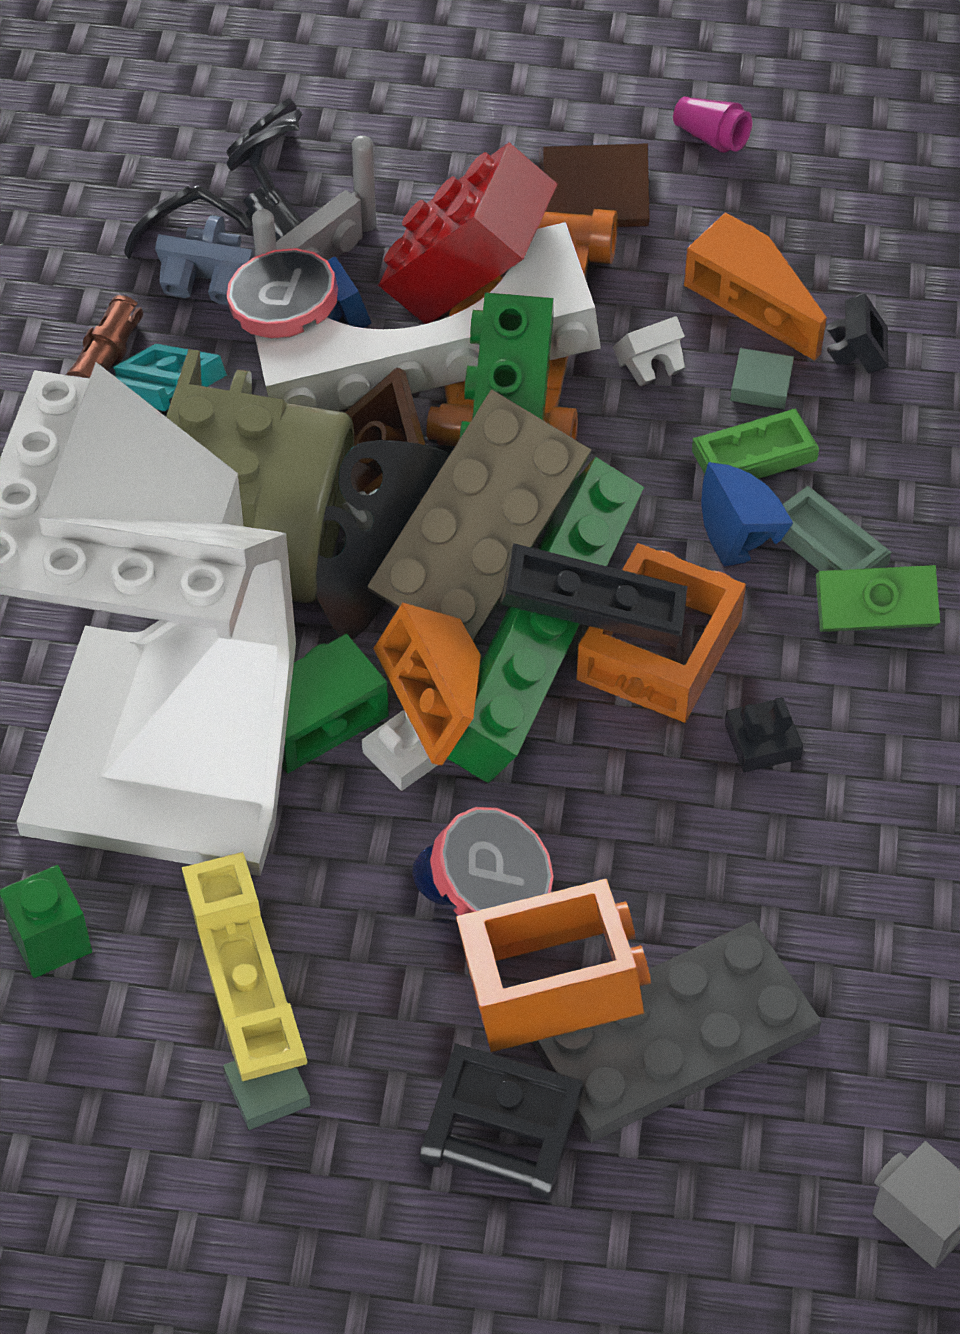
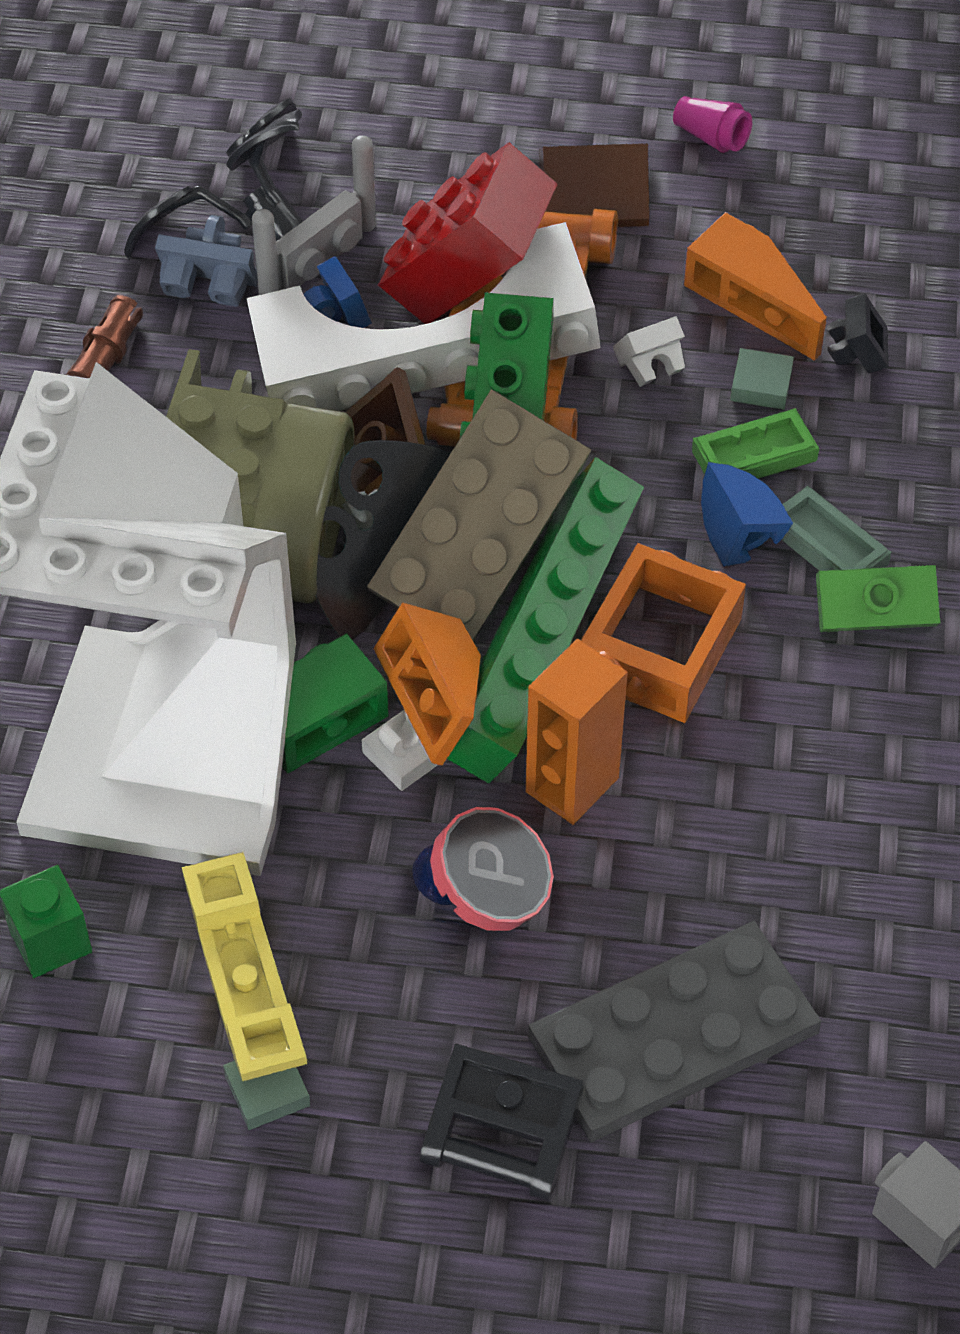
teal plate [114,344,227,411] -> none
tile [227,248,338,338] -> none
orange window [456,879,651,1052] -> none
black tile [501,543,688,647] -> none
black tile [724,697,803,773] -> none
none -> orange brick [525,638,628,825]

